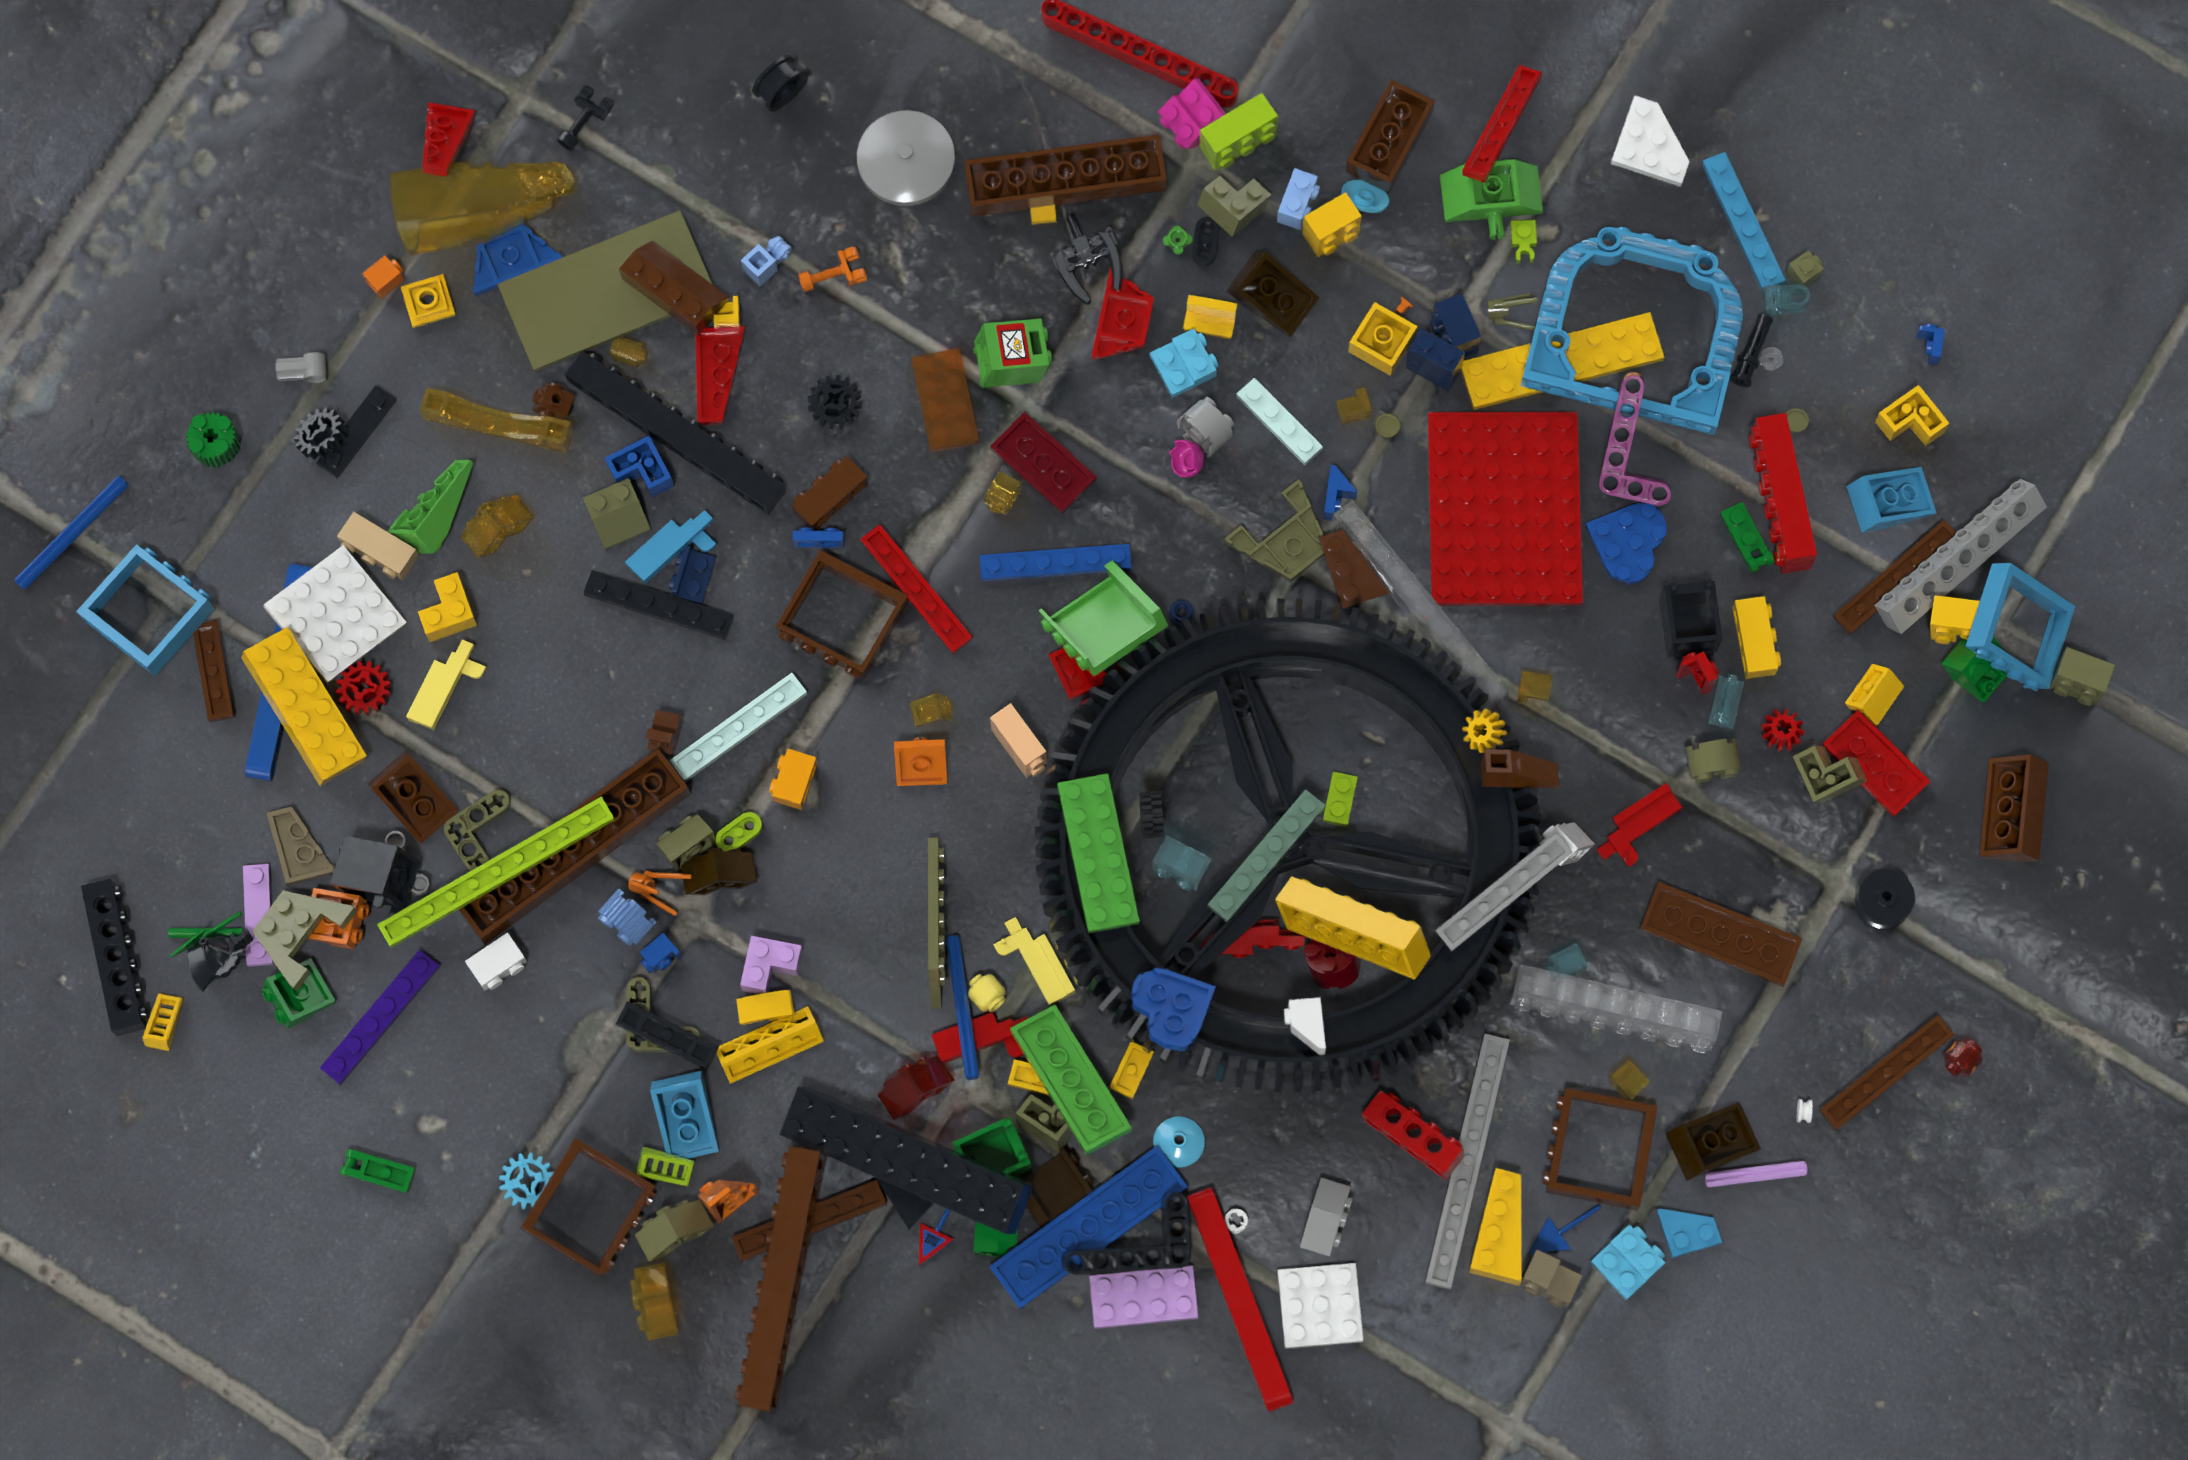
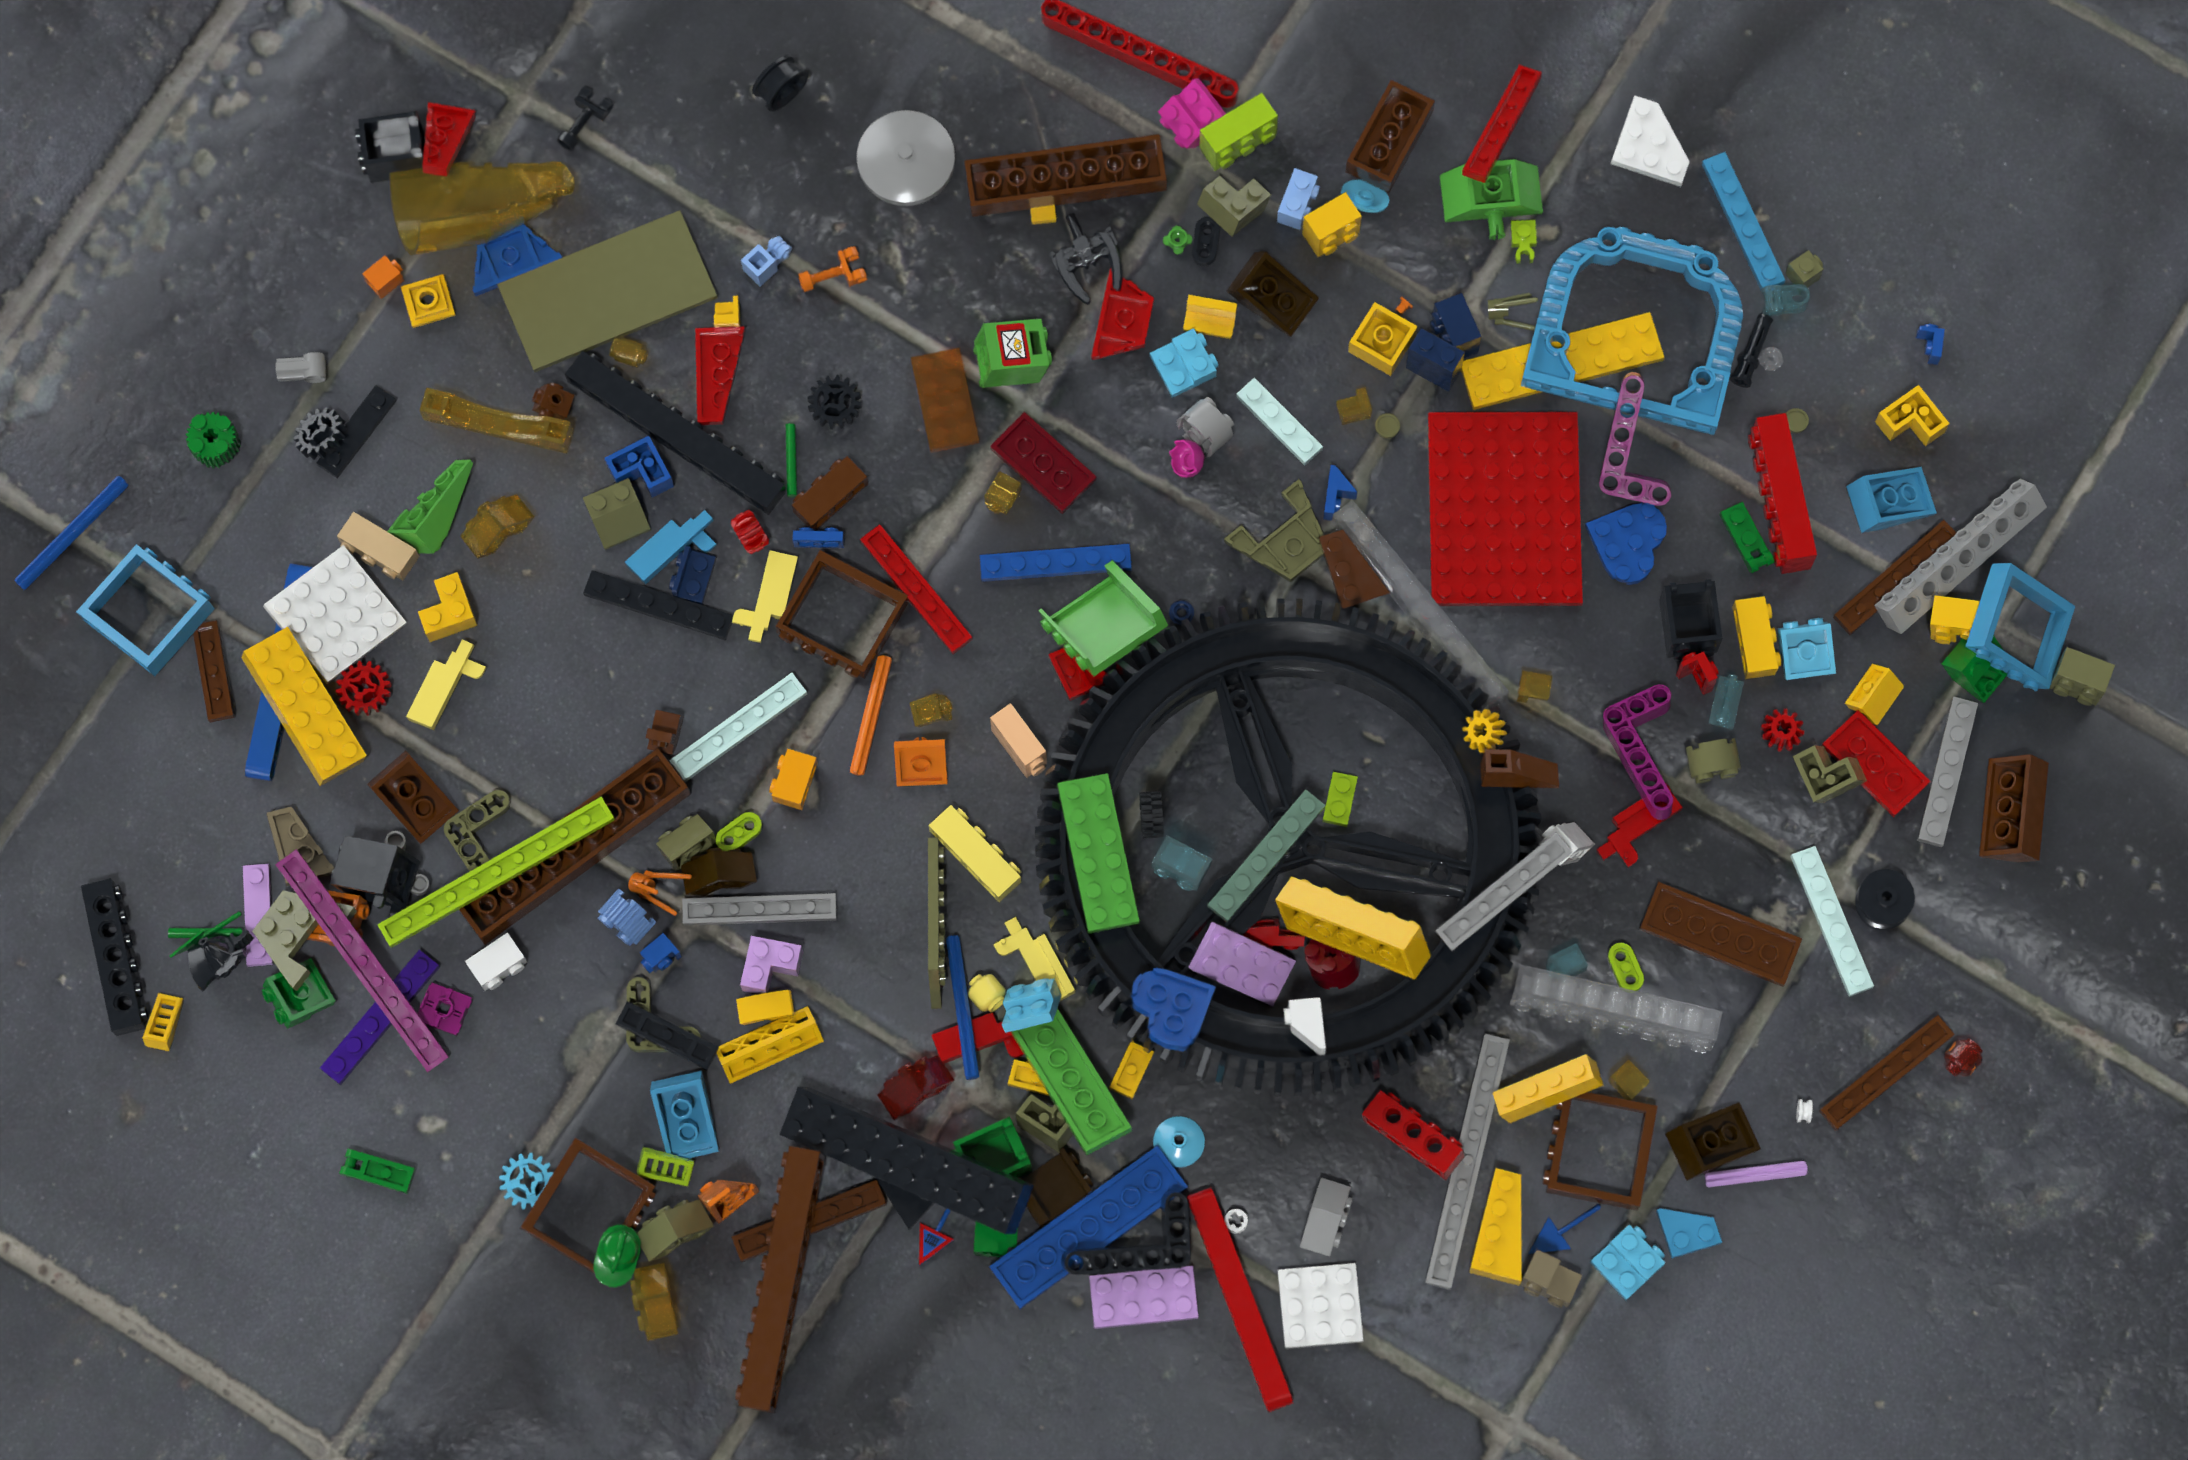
reddish brown slope [619,240,730,336] -> none
none -> magenta plate [275,849,449,1072]
none -> black container [355,111,429,183]
none -> magenta piece [417,983,472,1036]
none -> green piece [593,1225,641,1287]
none -> light grey plate [682,893,837,926]
none -> red gear [731,510,769,554]
none -> light yellow piece [732,550,798,643]
none -> green bar [786,423,797,497]
none -> orange axle [850,655,892,776]
none -> light yellow brick [929,805,1021,902]
none -> medium azure plate [1002,978,1062,1033]
none -> lavender plate [1188,922,1296,1006]
none -> yellow brick [1492,1054,1603,1123]
none -> magenta beam [1603,684,1673,820]
none -> lime plate [1607,943,1644,993]
none -> medium azure plate [1777,618,1836,680]
none -> light aqua plate [1791,846,1874,997]
none -> light grey plate [1917,697,1978,847]

